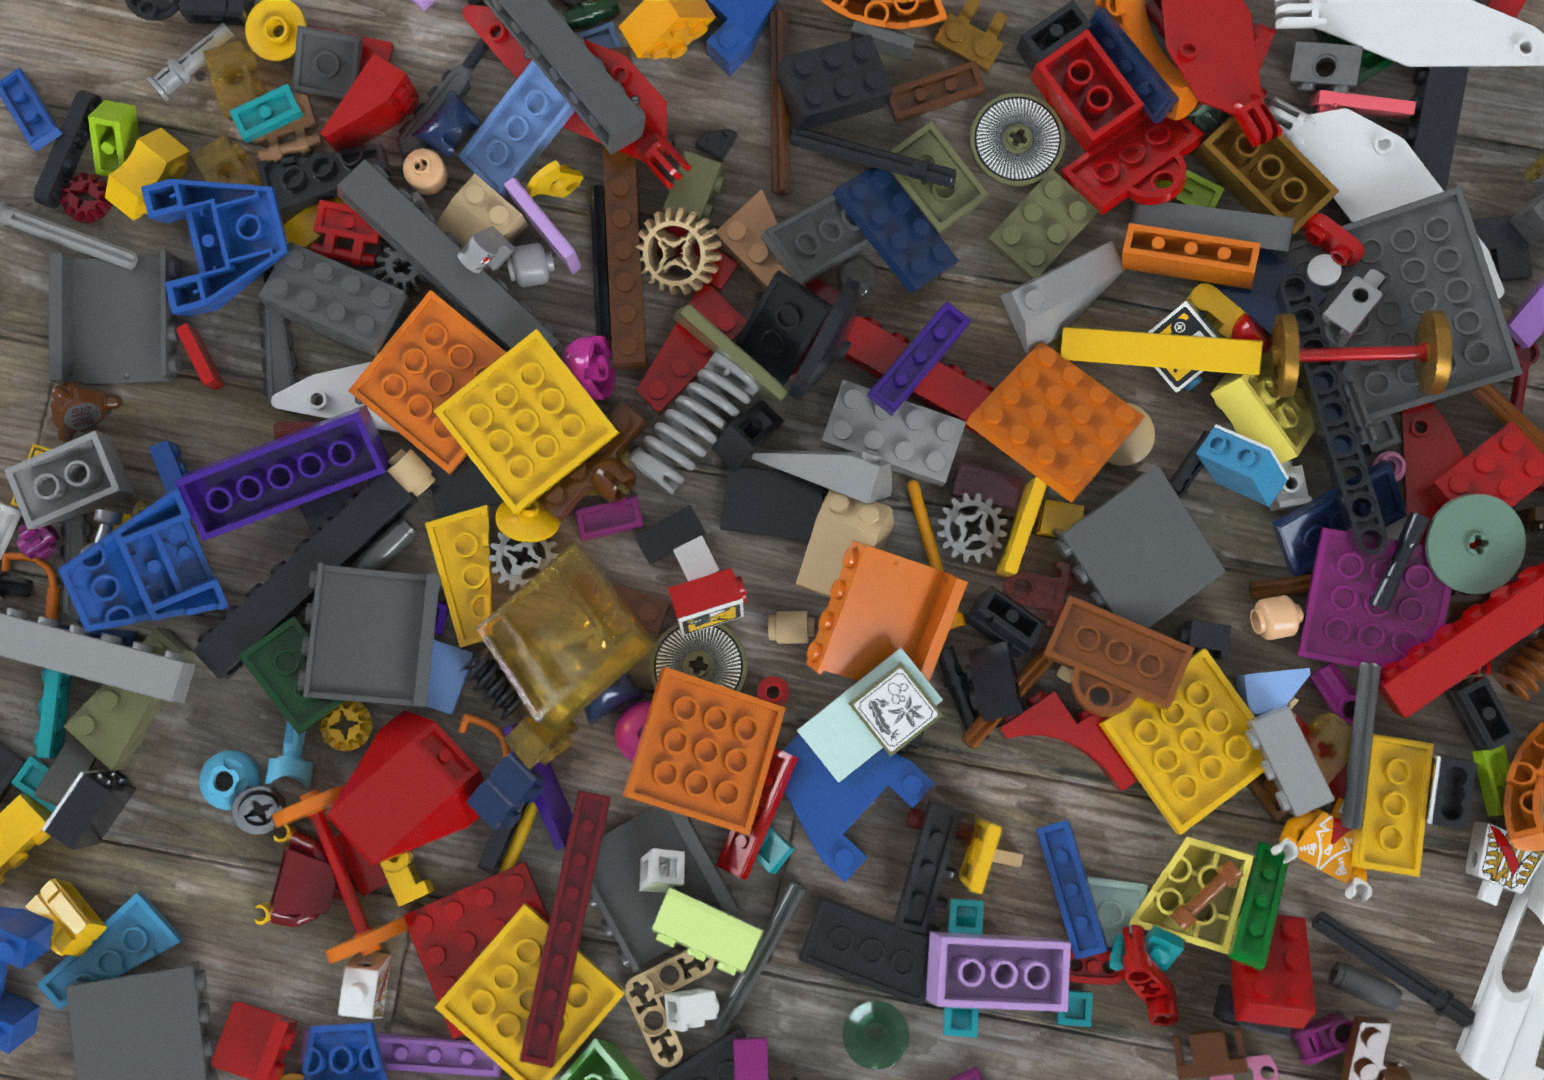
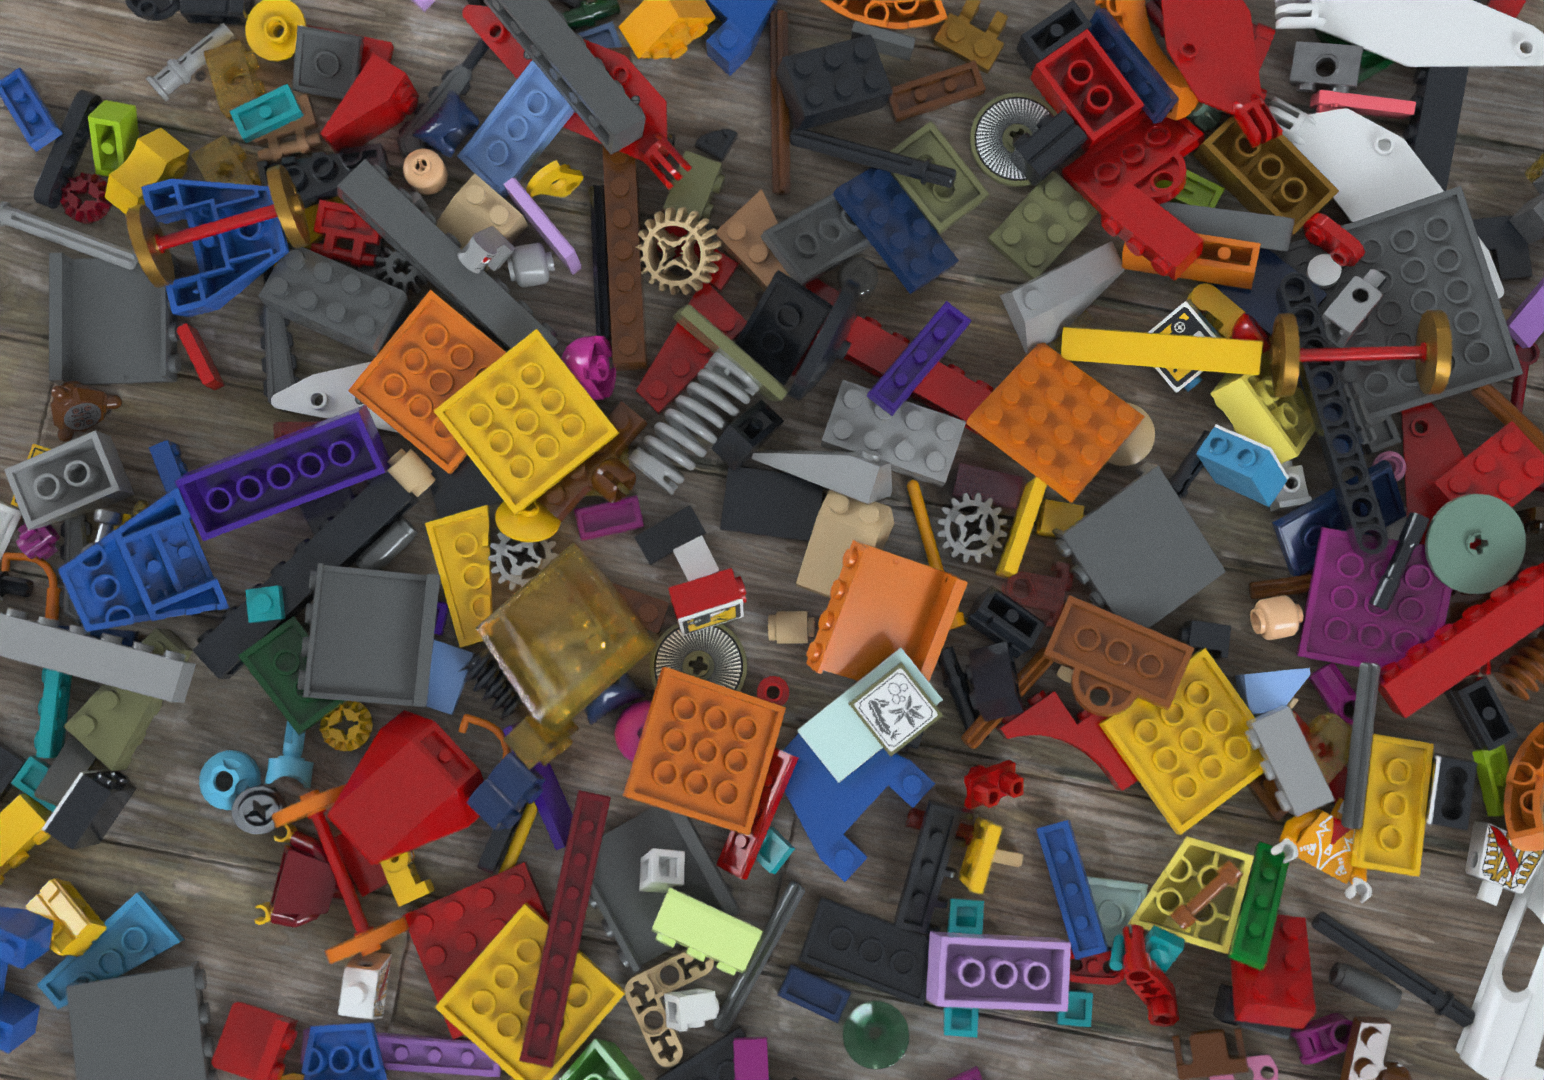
none -> pearl gold piece [126,165,310,288]
none -> teal plate [245,586,285,623]
none -> dark blue tile [777,963,851,1023]
none -> red hips [964,760,1024,810]
none -> black brick [1010,110,1088,186]
none -> red brick [1101,181,1204,281]

